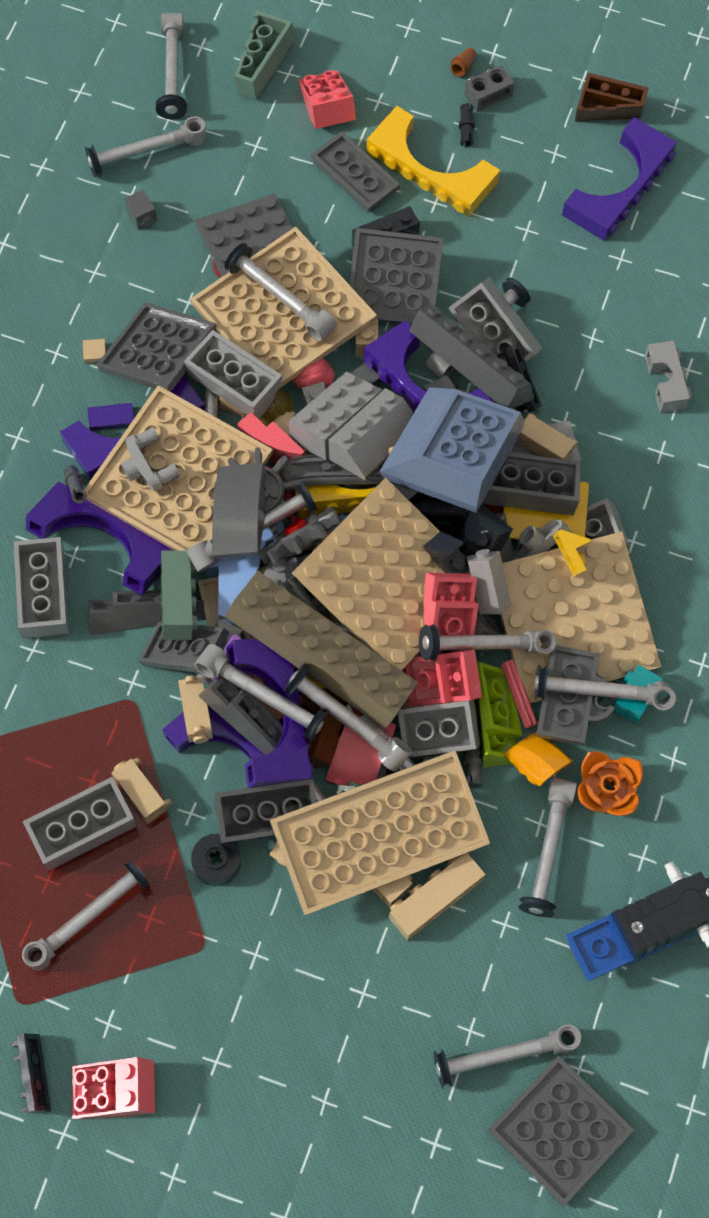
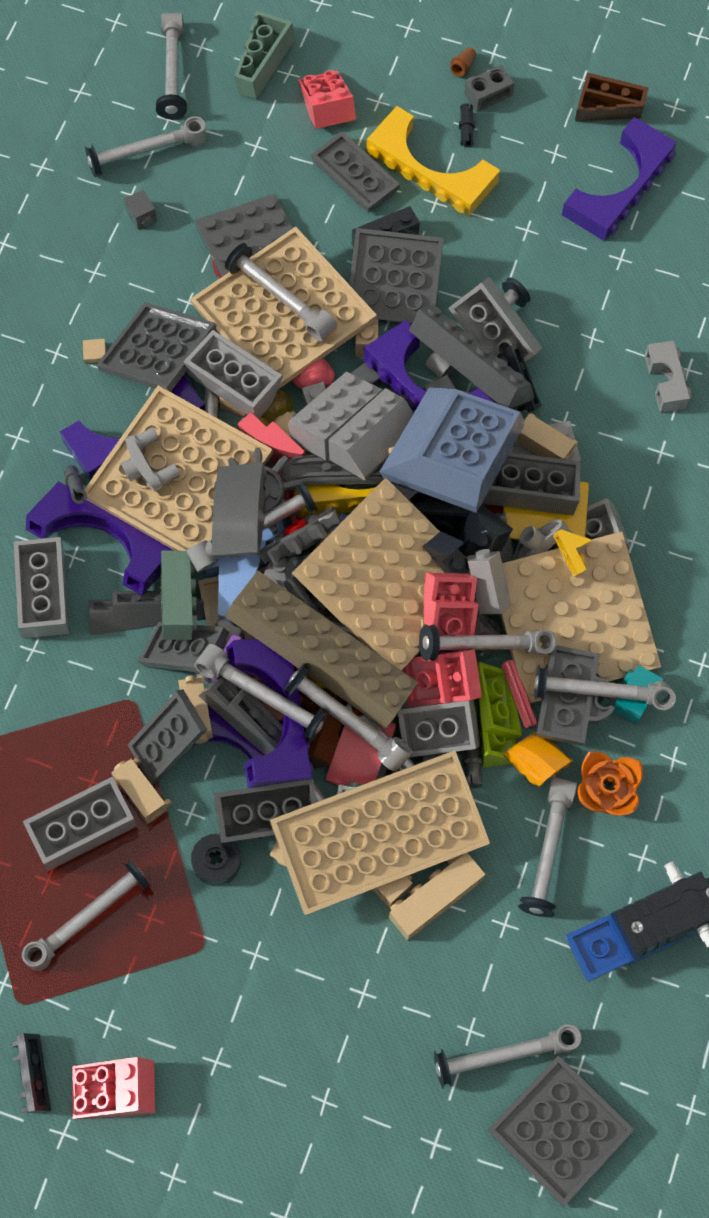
dark purple tile [87,403,134,431] -> none
none -> dark grey plate [127,689,208,785]

